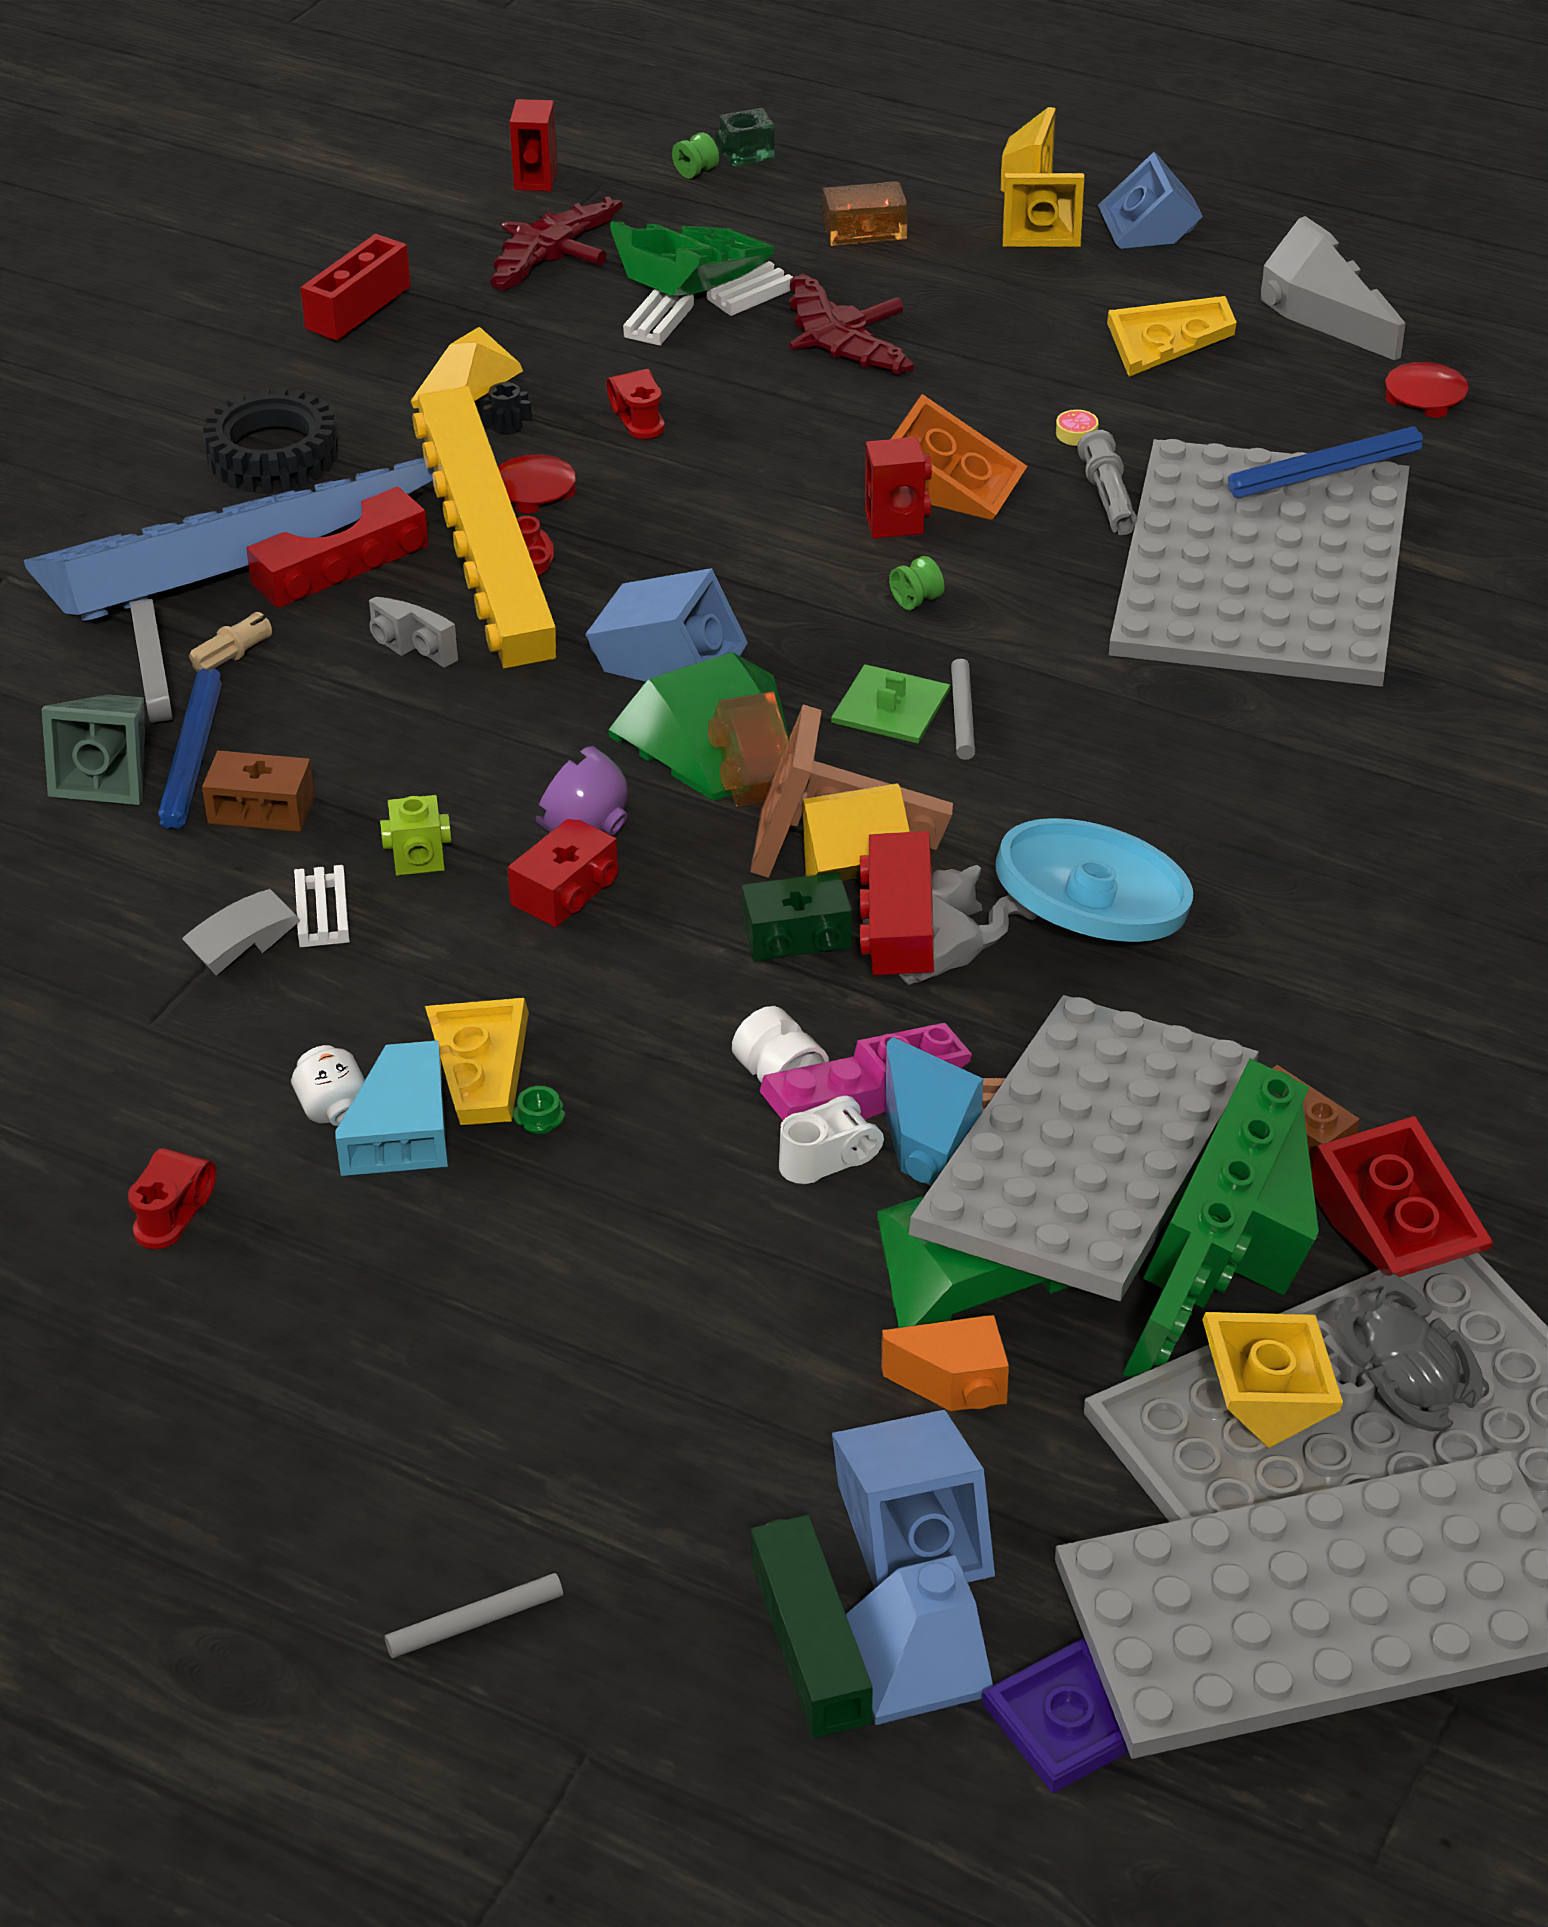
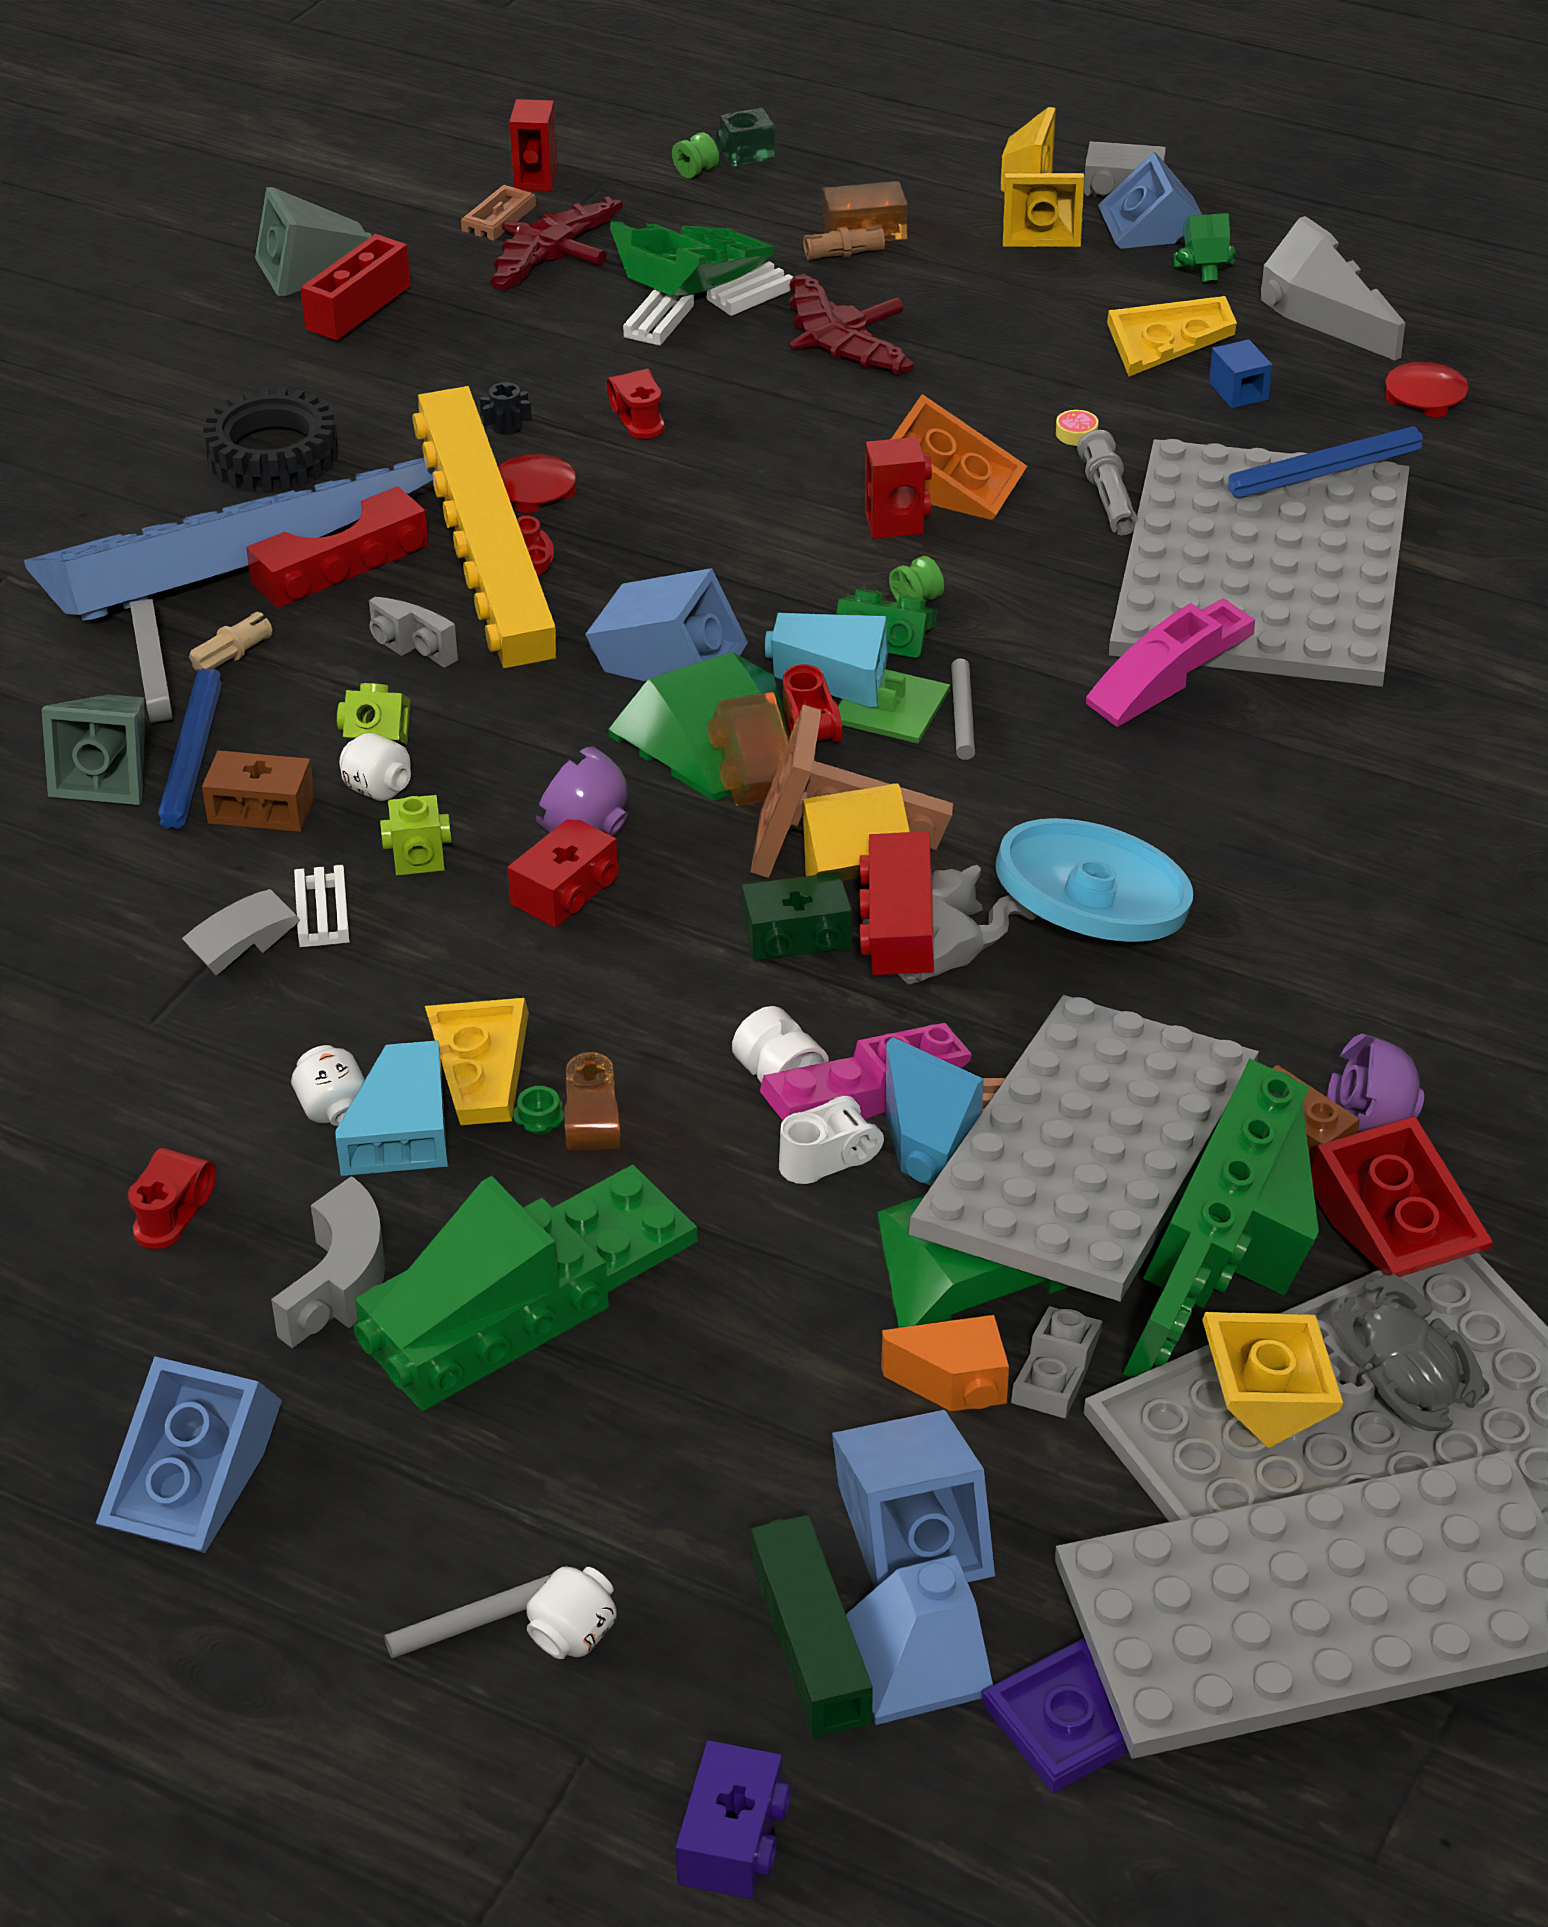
yellow slope [411,327,523,408] -> none
none -> medium blue slope [96,1356,282,1553]
none -> sand green slope [255,187,372,296]
none -> light grey arch [271,1176,385,1348]
none -> lime brick [337,683,410,745]
none -> white head [339,733,411,801]
none -> green wedge [353,1164,698,1412]
none -> nougat tile [461,185,536,241]
none -> white head [527,1566,617,1659]
none -> clear orange piece [564,1052,620,1152]
none -> dark purple brick [676,1740,792,1899]
none -> medium azure slope [765,613,889,708]
none -> red piece [783,664,842,743]
none -> medium nougat pin [803,225,885,261]
none -> green bracket [836,589,938,658]
none -> light grey slope [1011,1306,1103,1419]
none -> light grey brick [1084,141,1166,198]
none -> dark pink slope [1086,598,1255,727]
none -> green piece [1173,213,1236,284]
none -> blue brick [1209,339,1272,408]
none -> medium lavender cylinder [1327,1033,1424,1133]

